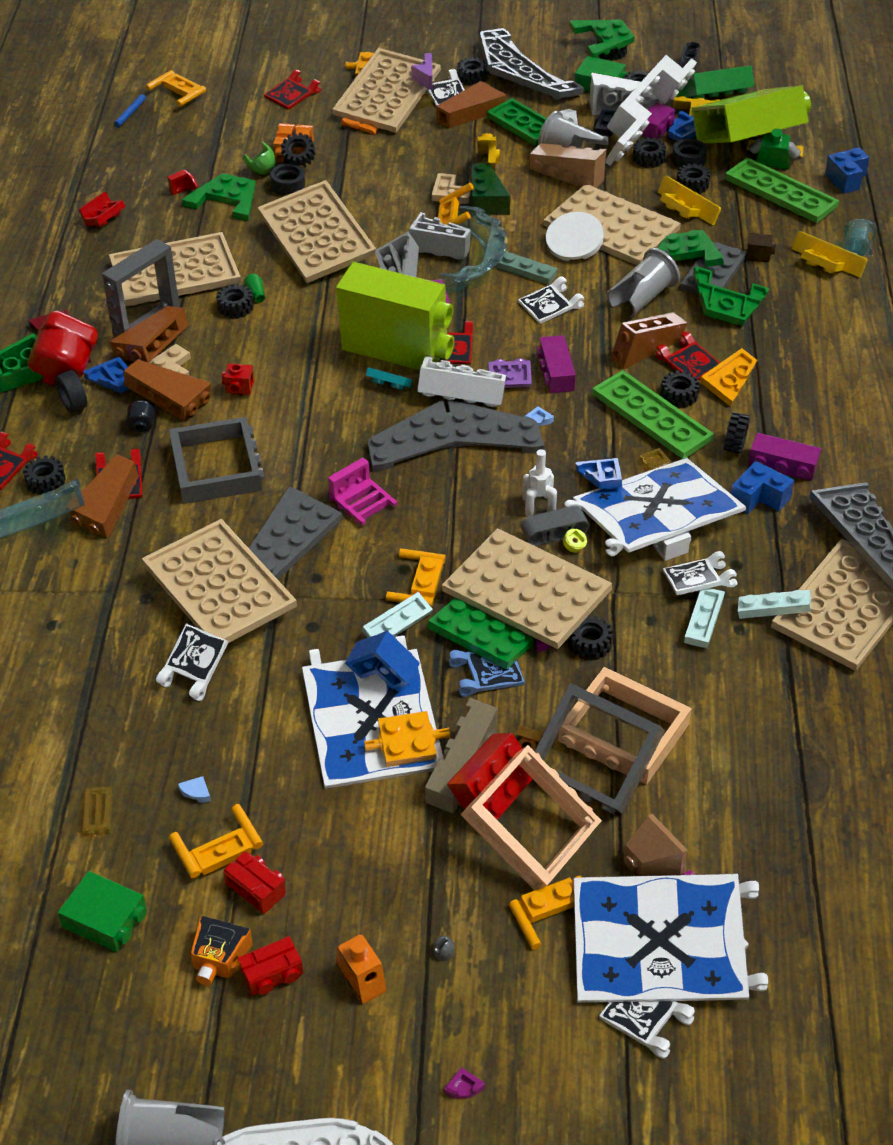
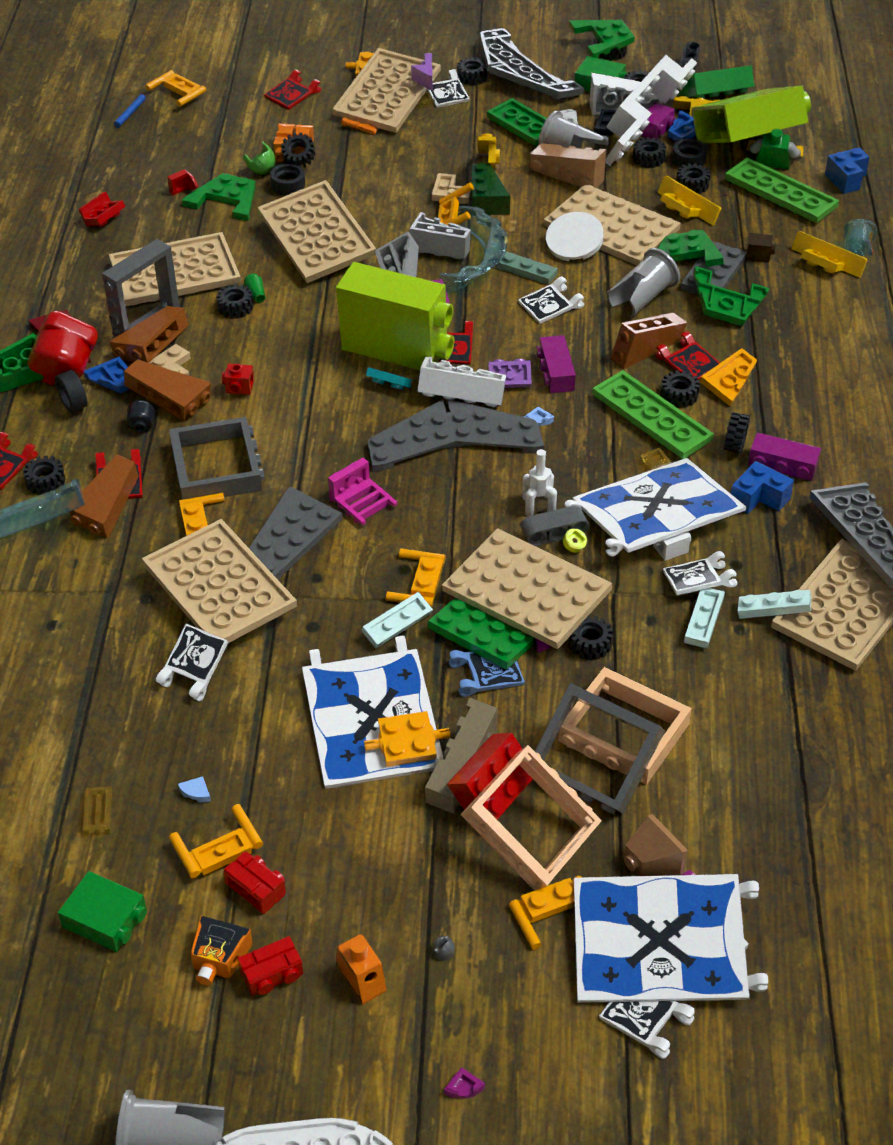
blue brick [345,630,420,689] -> none
dark orange slope [436,81,506,128] -> none
pearl gold tile [516,725,544,752] -> none
blue wing [576,458,622,490] -> none
none -> light orange plate [179,493,225,536]

